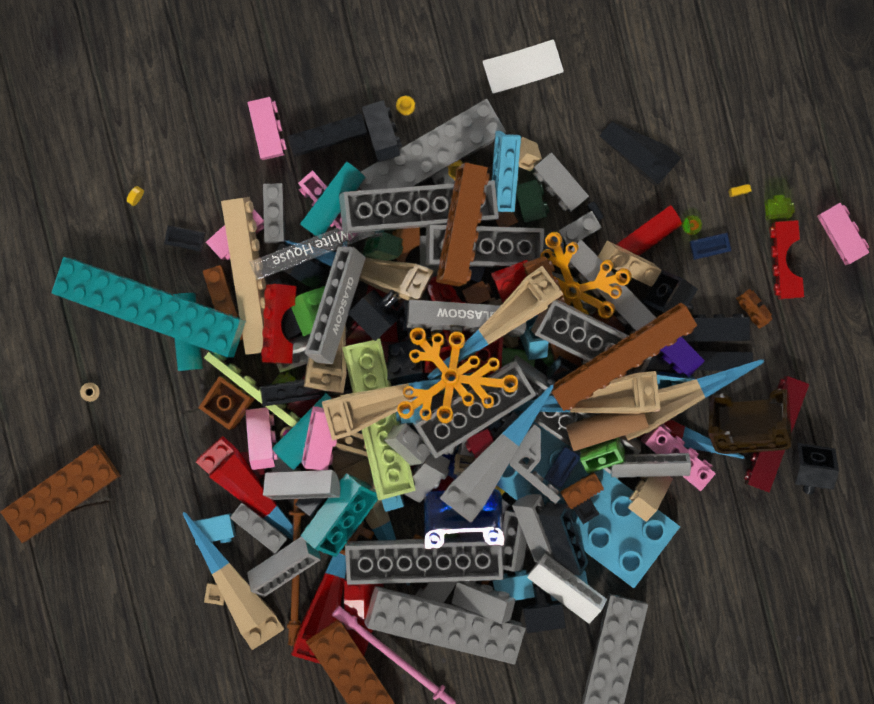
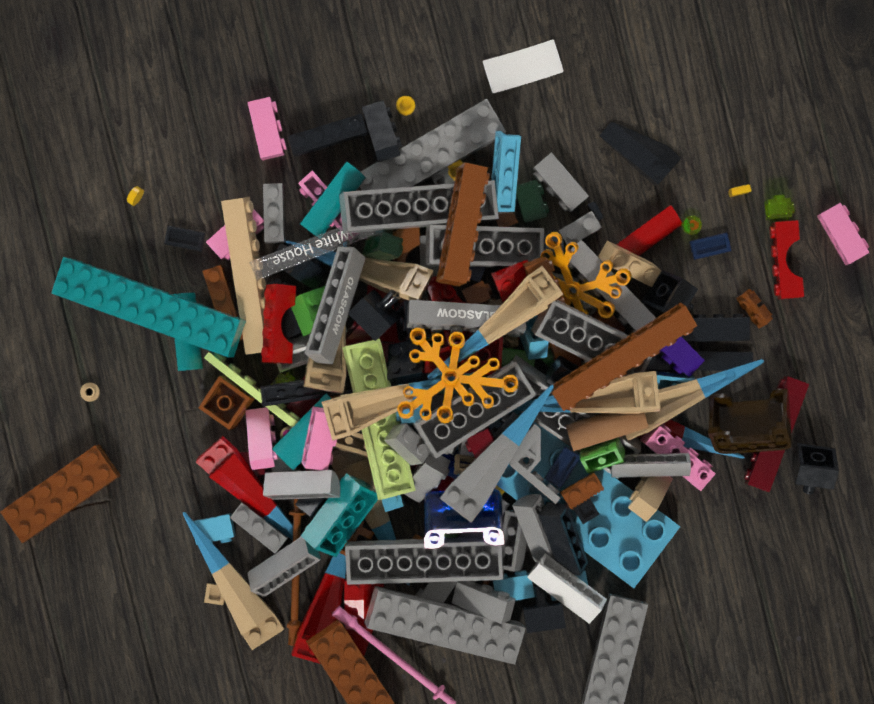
tan panel [518,137,542,171] -> none

